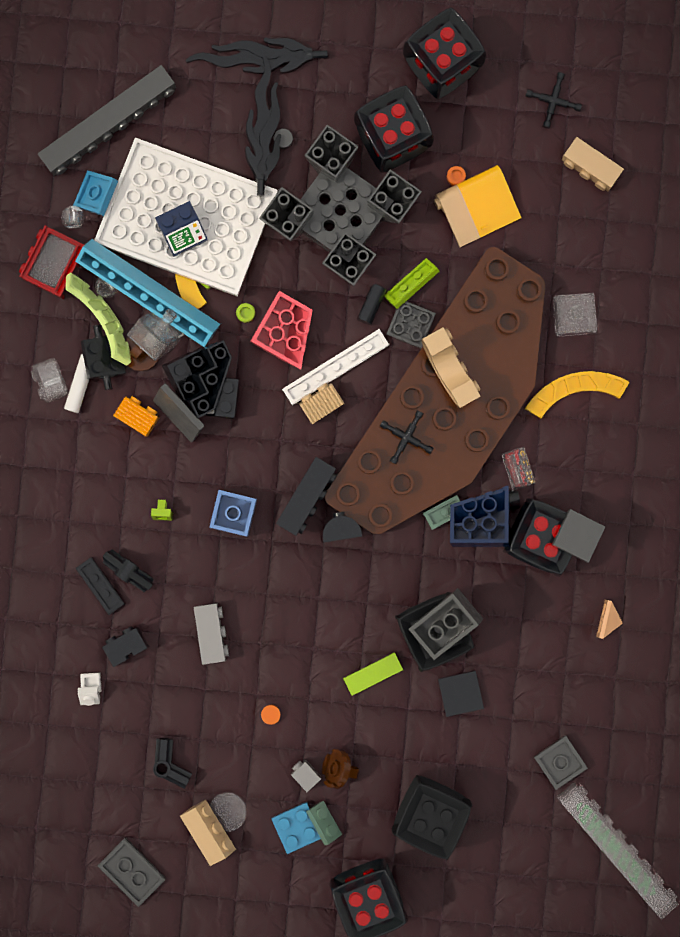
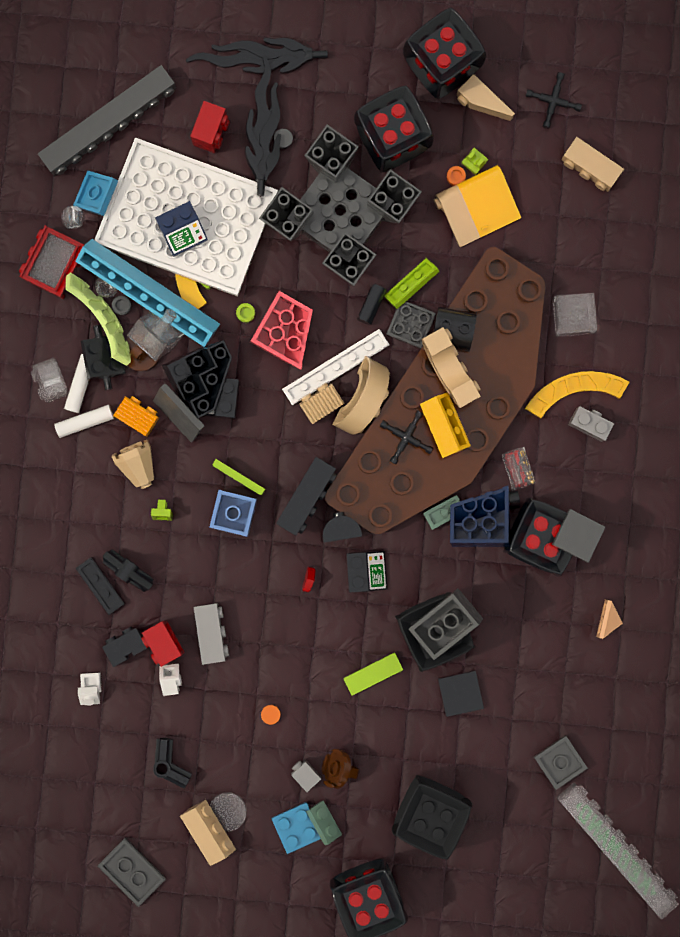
none -> white piece [54,405,114,438]
none -> dark grey tile [112,296,132,316]
none -> tan cone [112,440,154,489]
none -> red brick [141,620,185,667]
none -> white brick [159,664,182,696]
none -> red brick [190,101,230,153]
none -> lime tile [212,459,266,495]
none -> red tile [302,566,316,593]
none -> tan brick [333,356,390,435]
none -> black slope [347,551,387,593]
none -> yellow brick [420,392,471,458]
none -> black brick [434,306,477,352]
none -> tan slope [456,74,515,121]
none -> lime tile [461,148,488,175]
none -> light grey brick [568,406,614,442]

